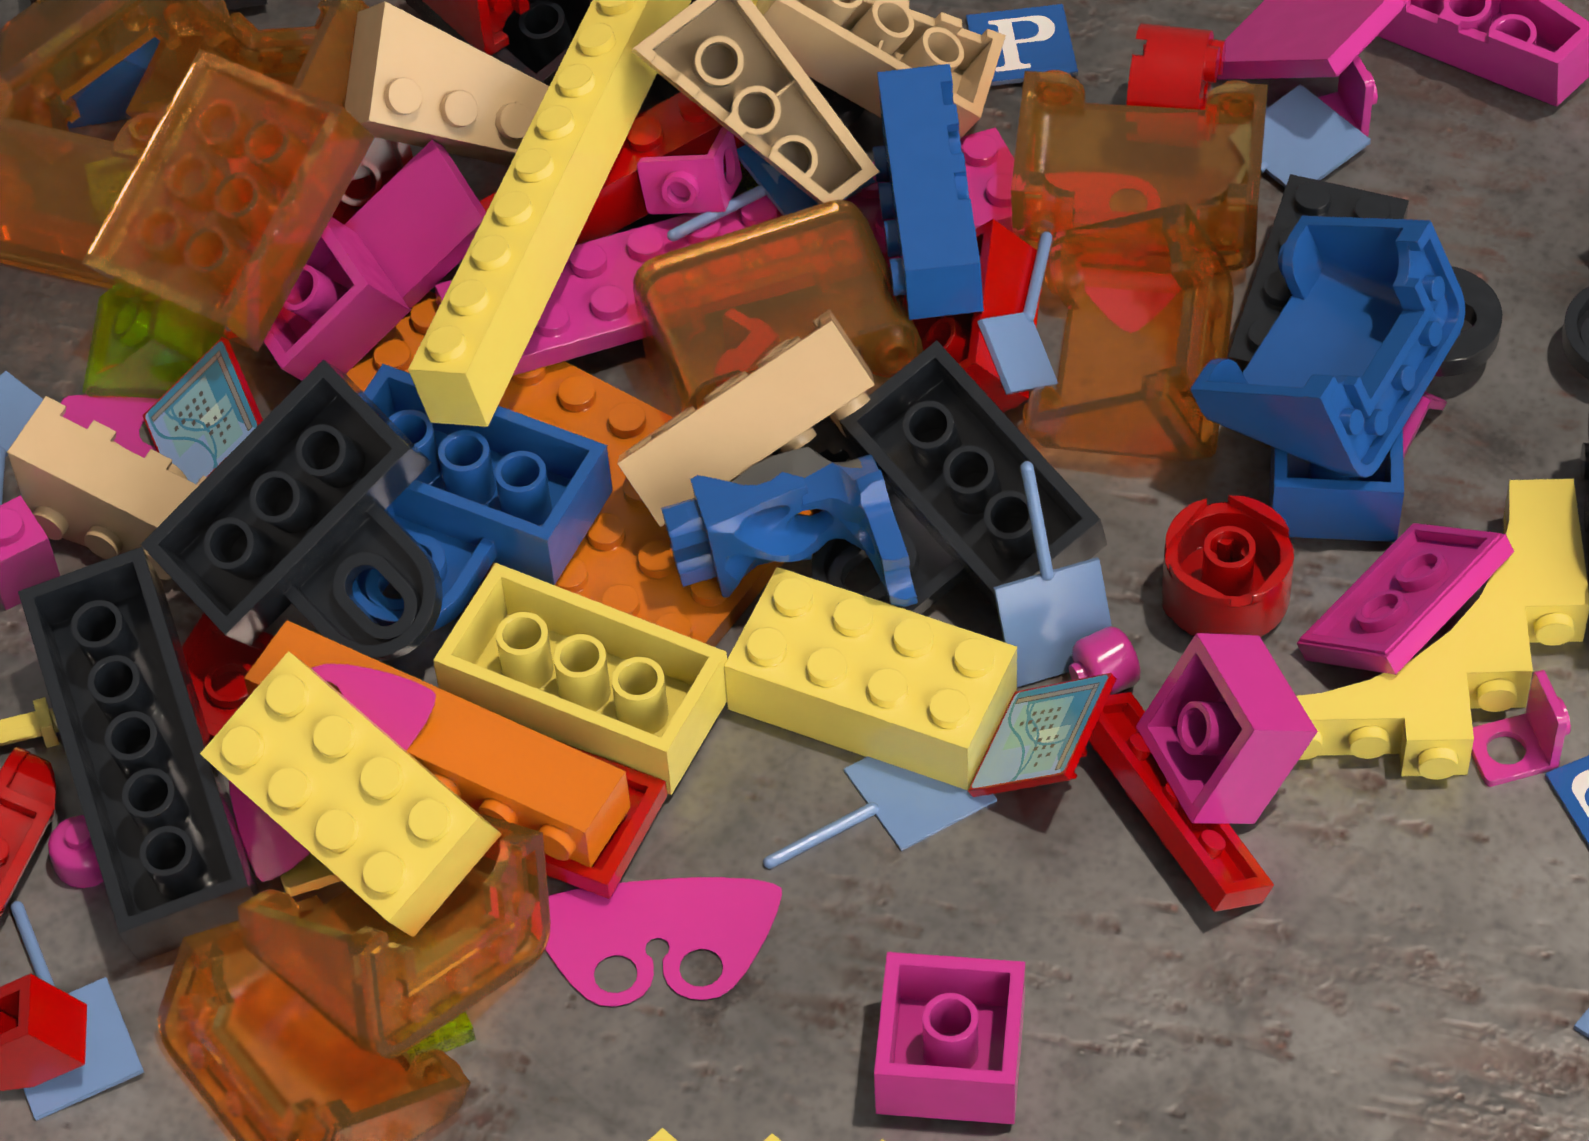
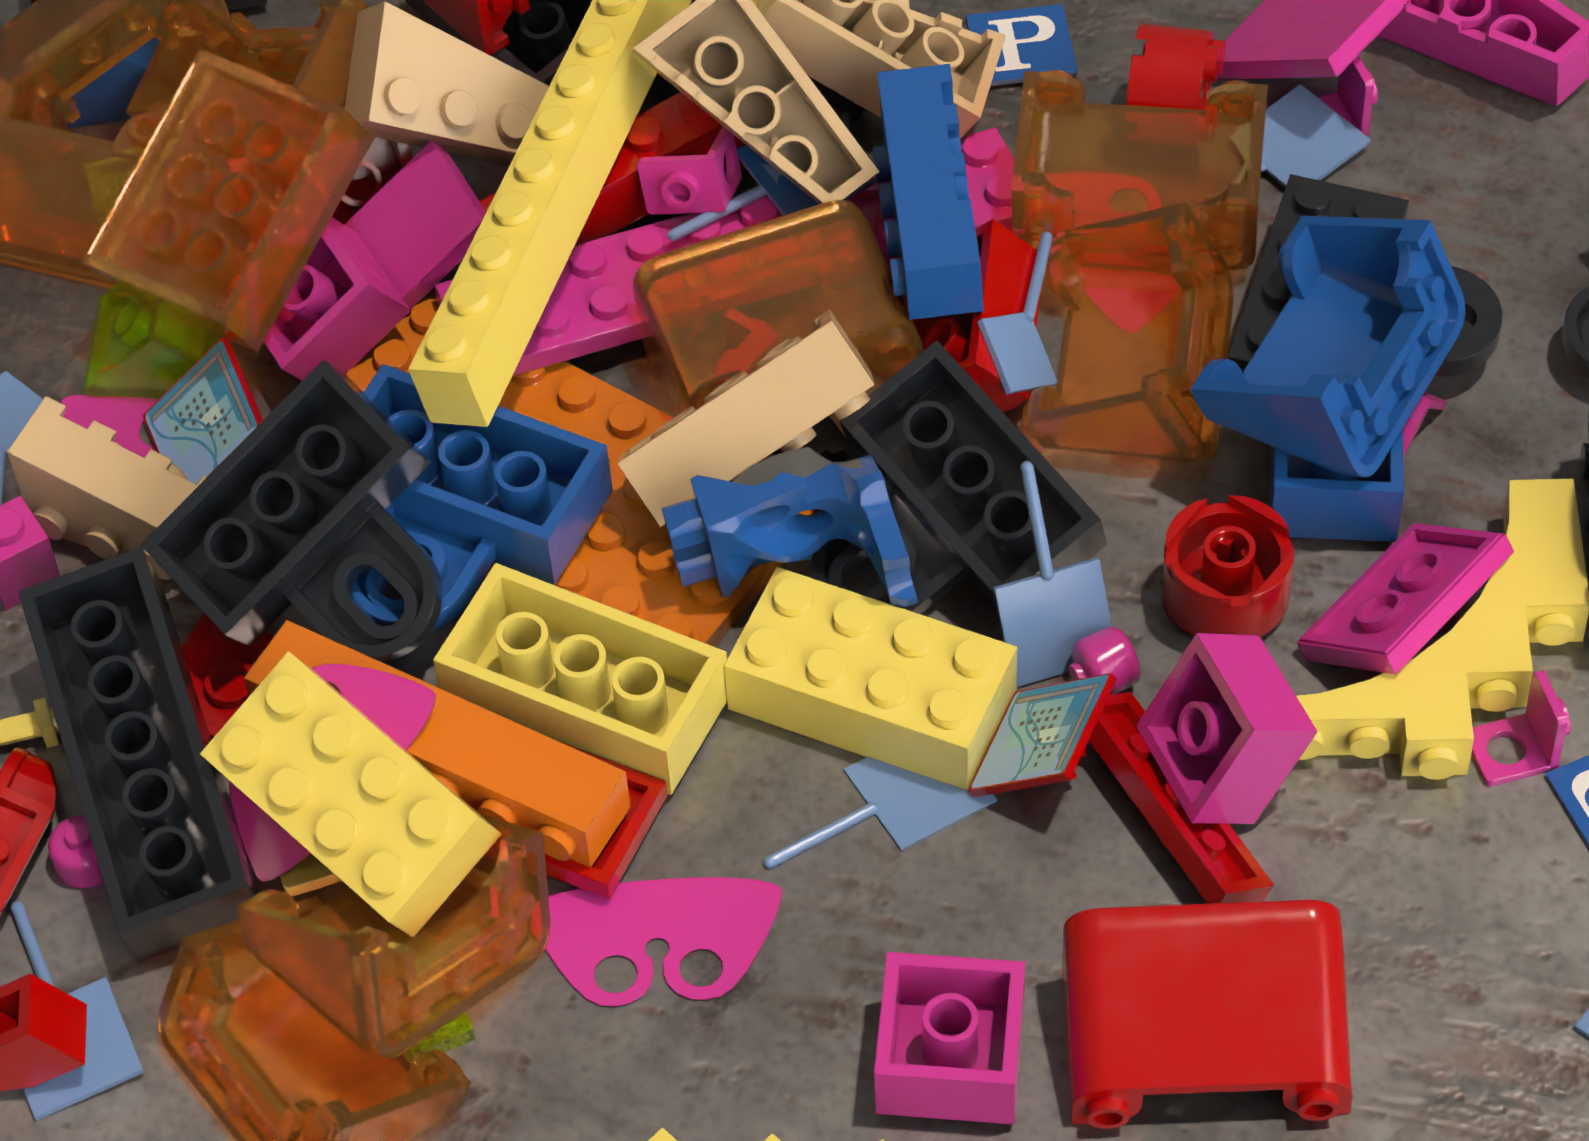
none -> red windscreen [1062,900,1353,1129]

